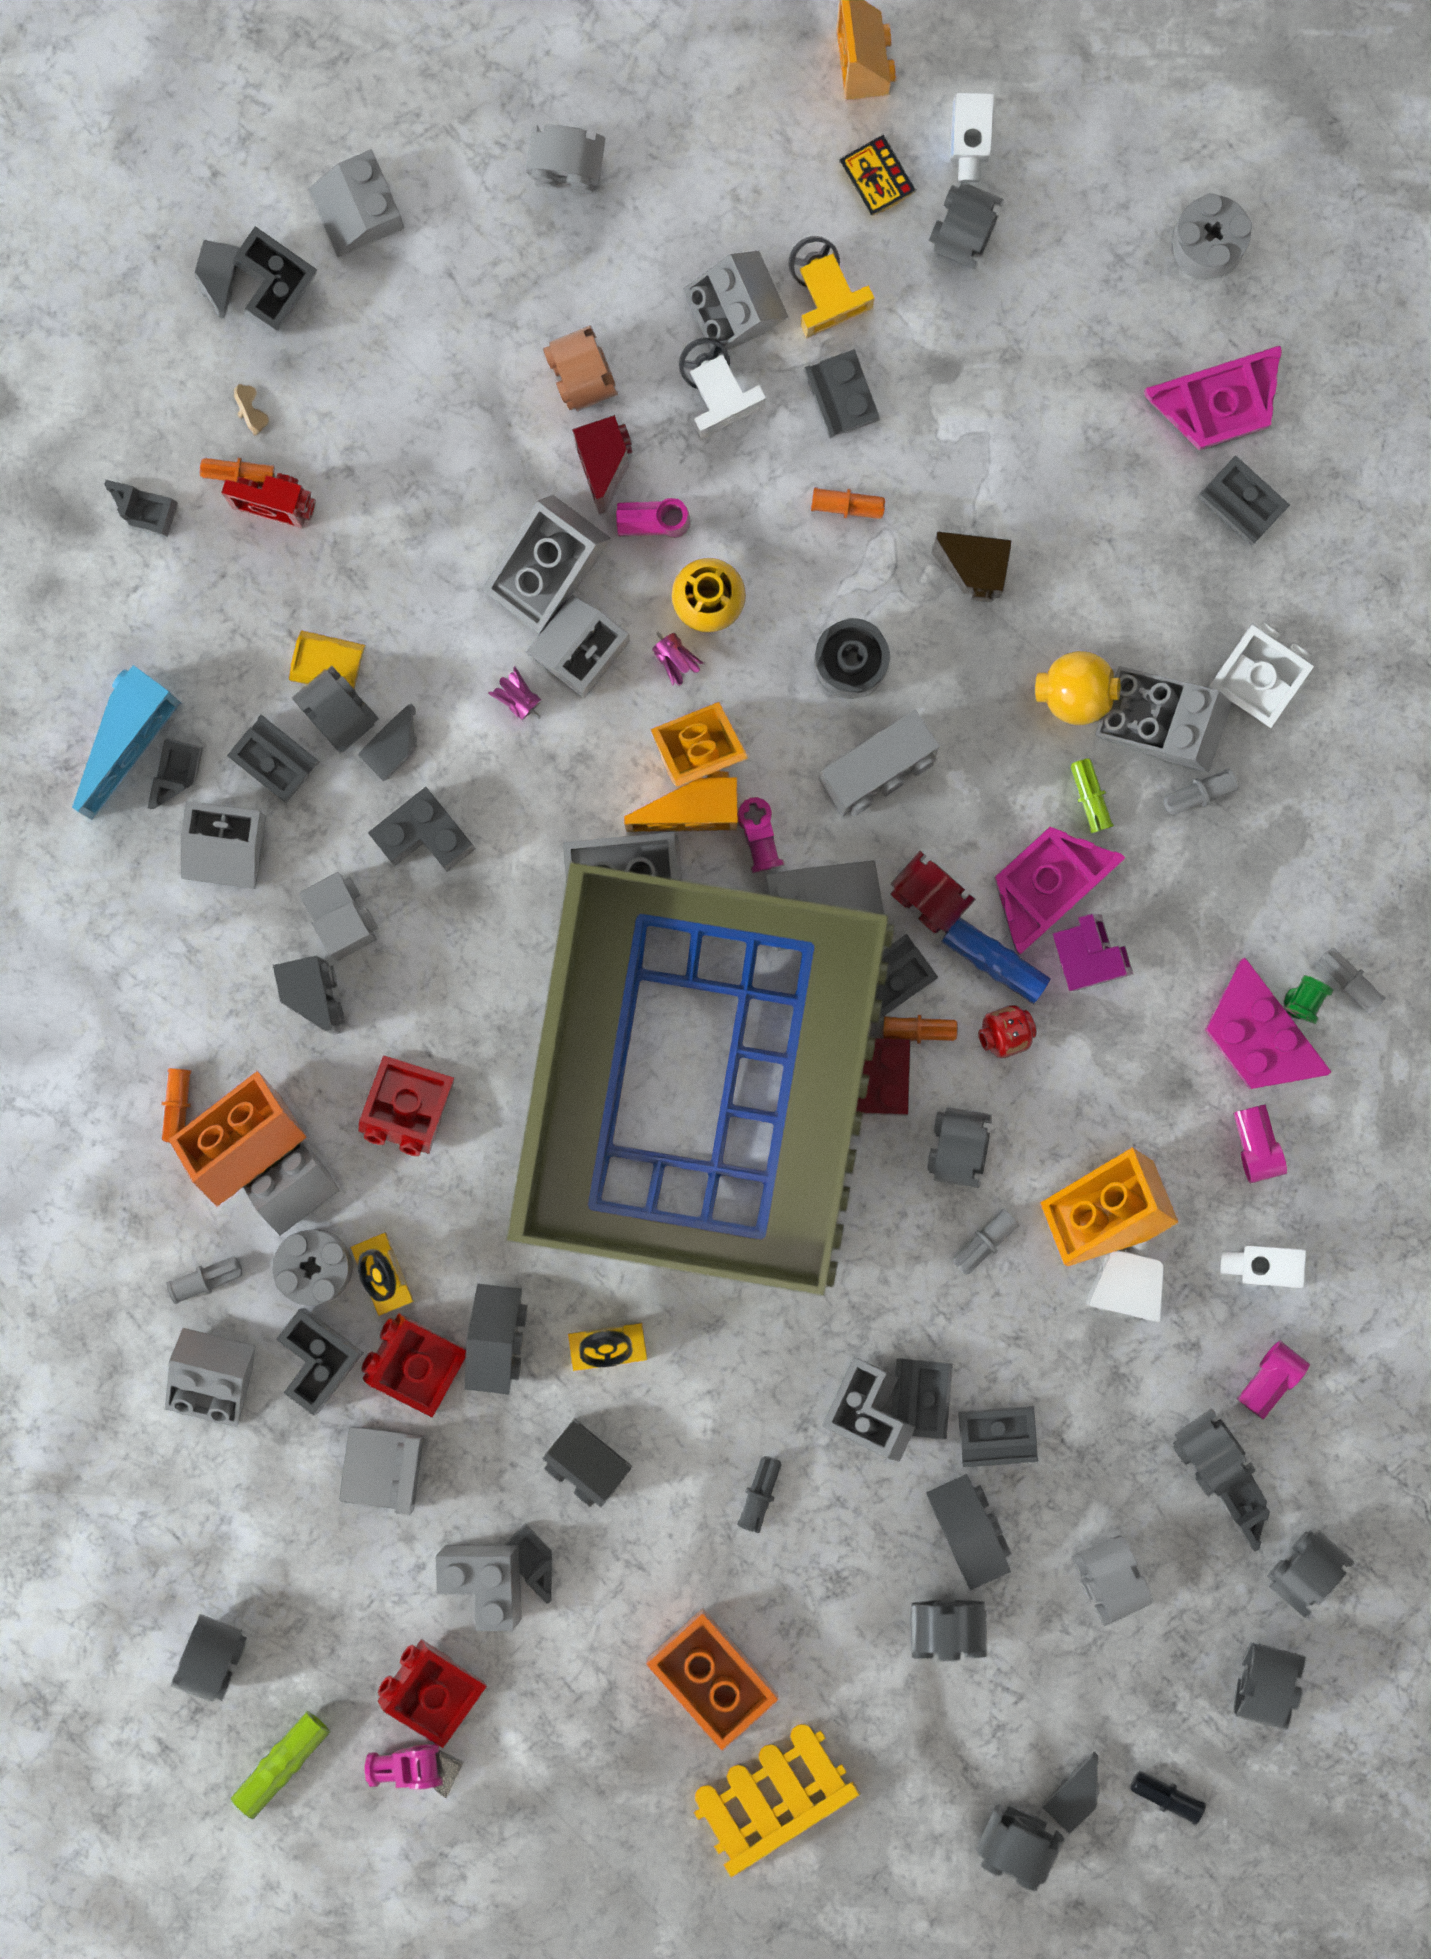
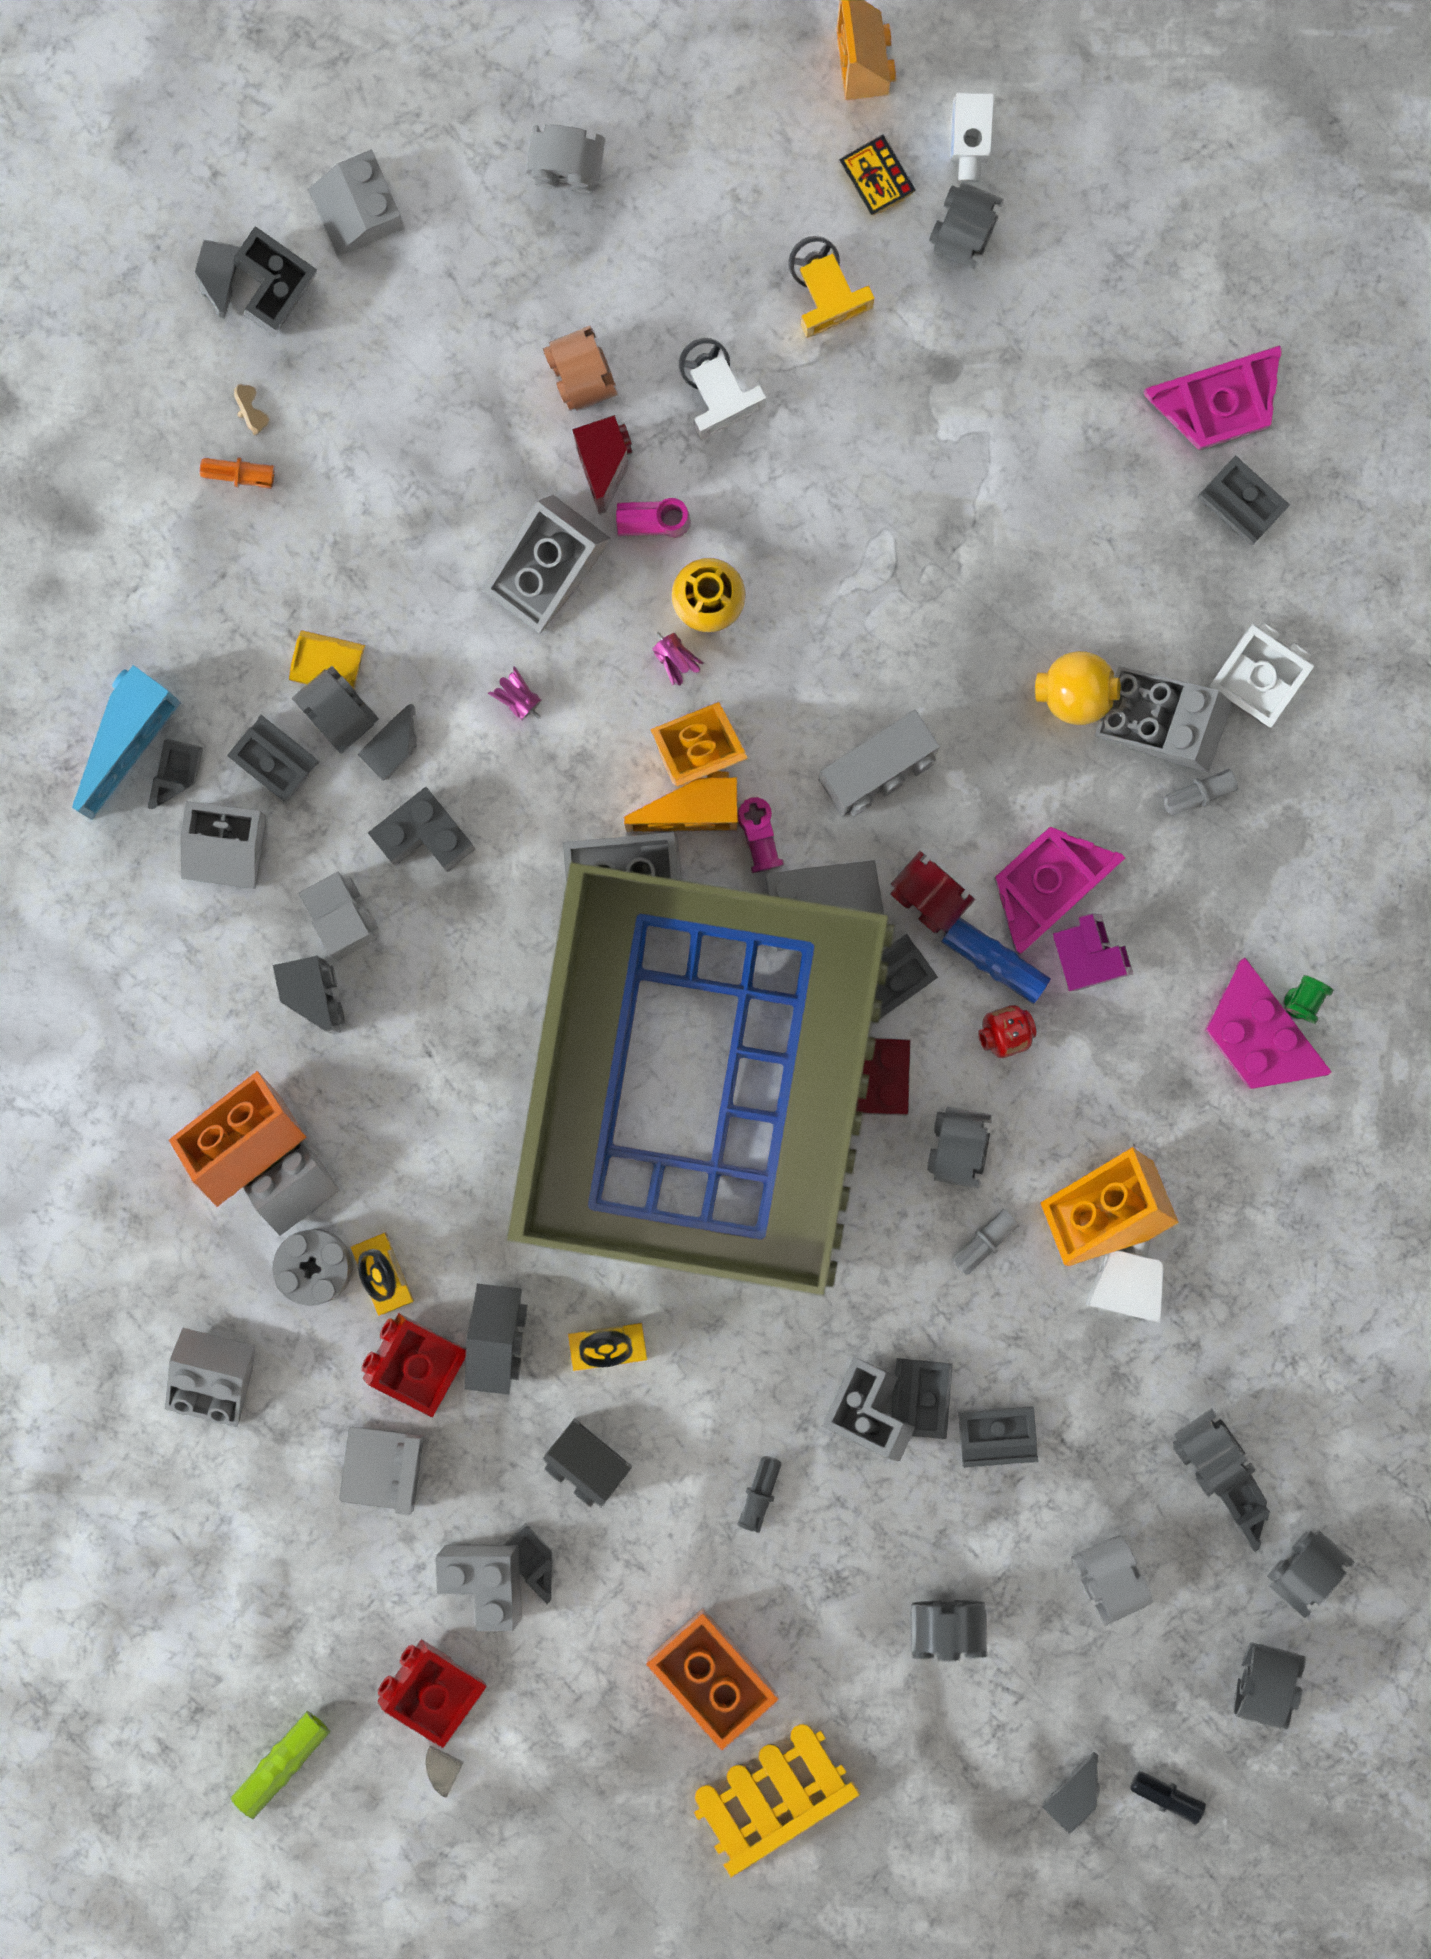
dark grey slope [104,480,178,537] -> none
orange axle [161,1068,191,1143] -> none
light grey axle [166,1257,242,1304] -> none
dark grey brick [170,1614,247,1702] -> none
red plate [221,473,316,529] -> none
dark grey brick [276,1308,364,1416] -> none
red plate [358,1055,454,1156] -> none
dark pink connector [364,1744,443,1789] -> none
light grey slope [526,595,630,698] -> none
light grey slope [683,251,788,354] -> none
dark grey plate [804,349,880,438] -> none
orange axle [811,487,885,519] -> none
dark grey brick [814,618,890,699] -> none
orange axle [883,1015,958,1044] -> none
dark grey brick [926,1474,1012,1590] -> none
dark brown slope [931,531,1012,602] -> none
dark grey brick [976,1805,1064,1891] -> none
lime axle [1071,758,1114,834] -> none
light grey brick [1172,193,1252,279] -> none
white torso [1220,1245,1306,1288] -> none
dark pink piece [1233,1104,1287,1184] -> none
dark pink piece [1237,1340,1310,1420] -> none
light grey axle [1319,948,1386,1014] -> none

